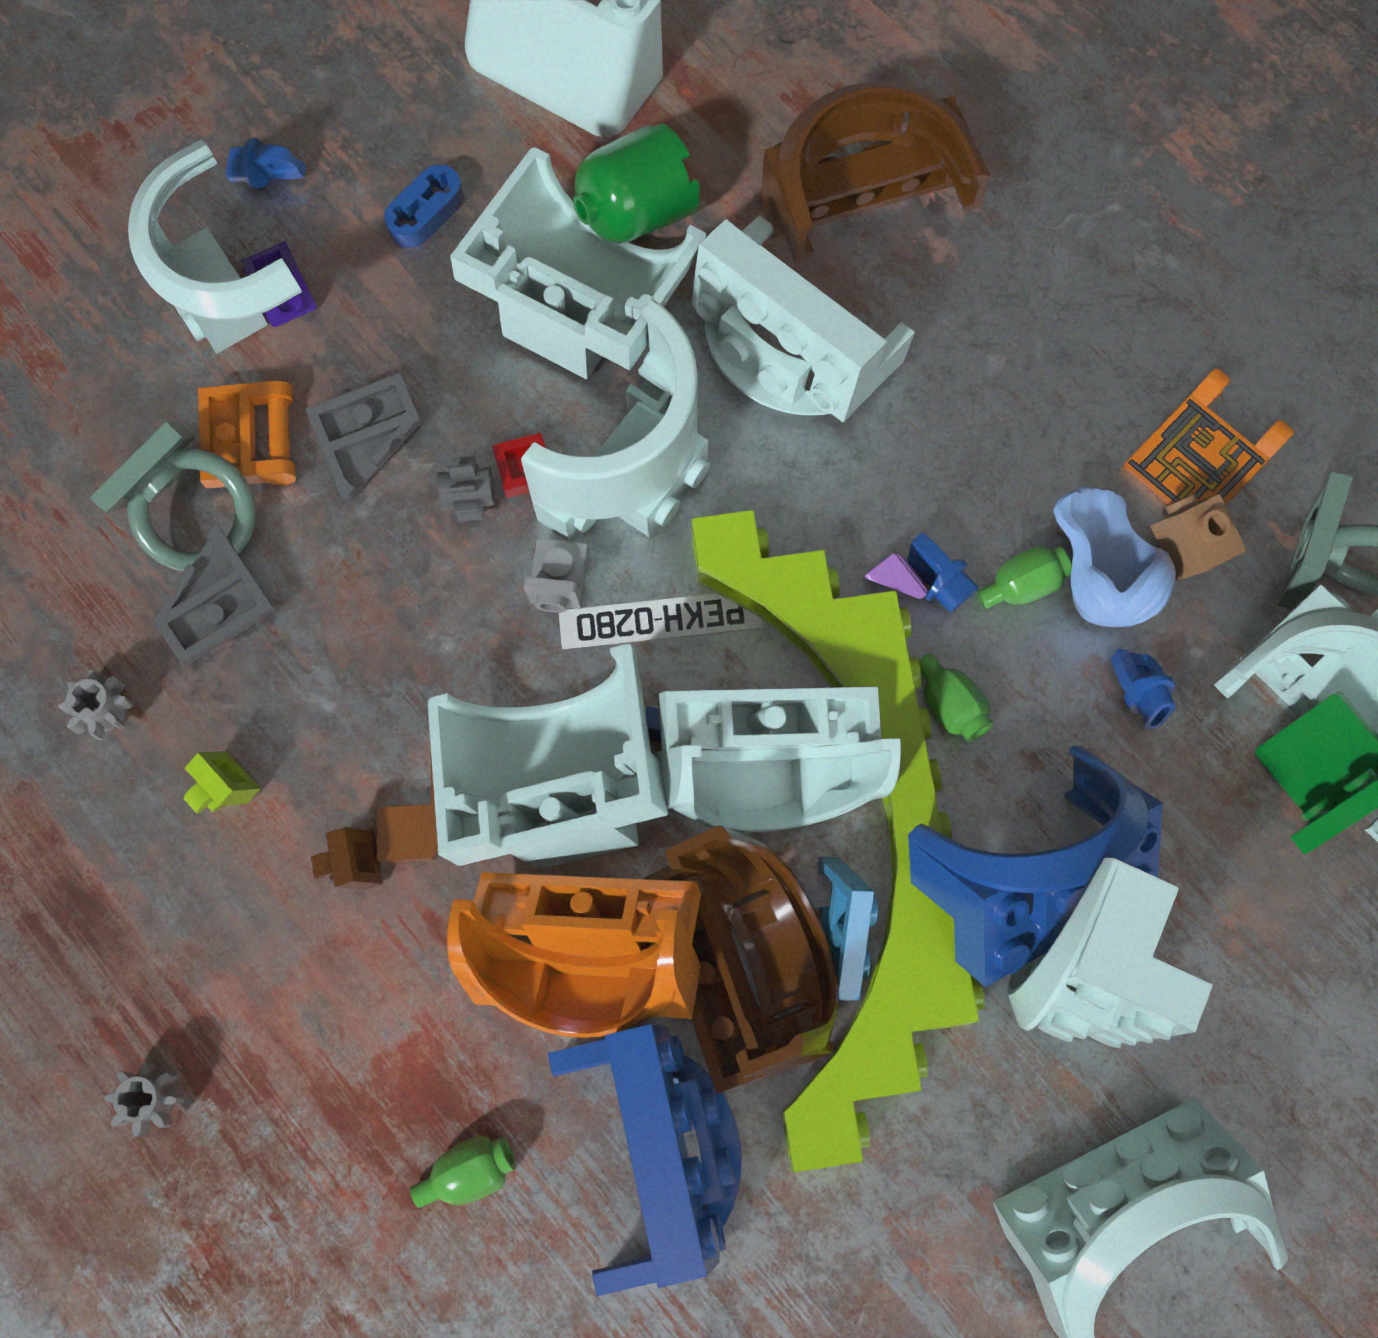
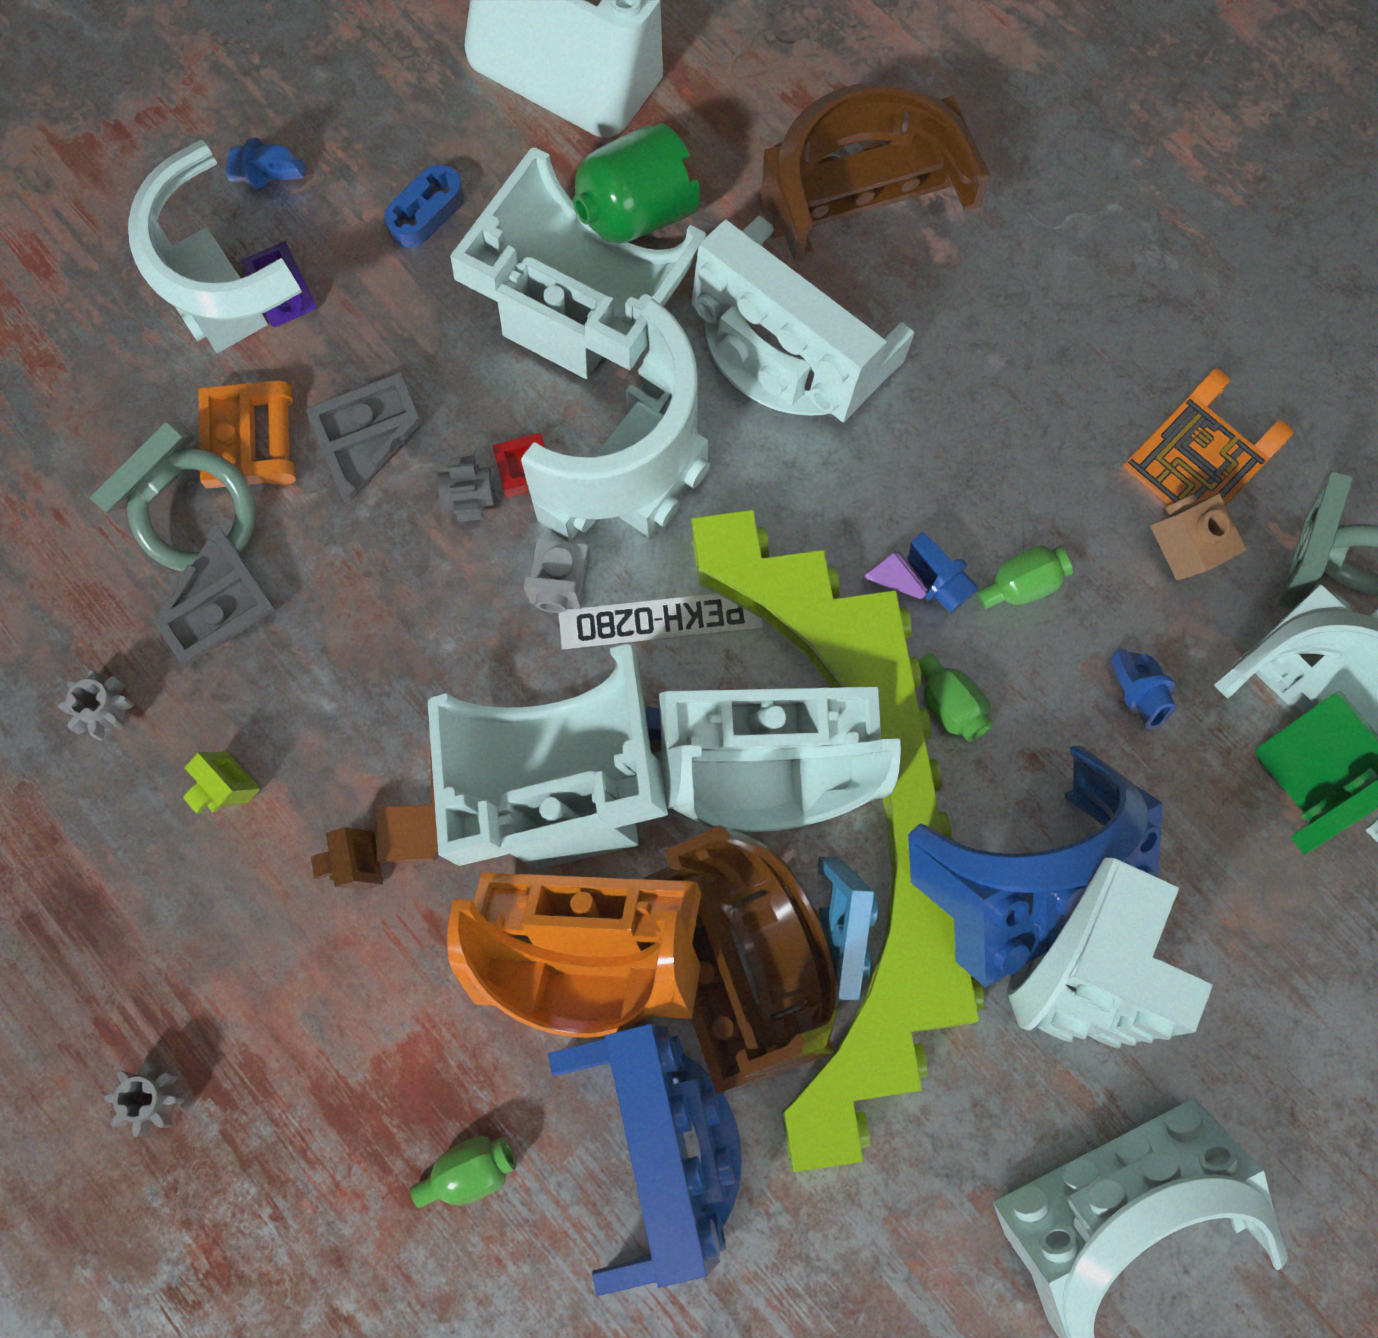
light blue piece [1053,486,1176,627] -> none

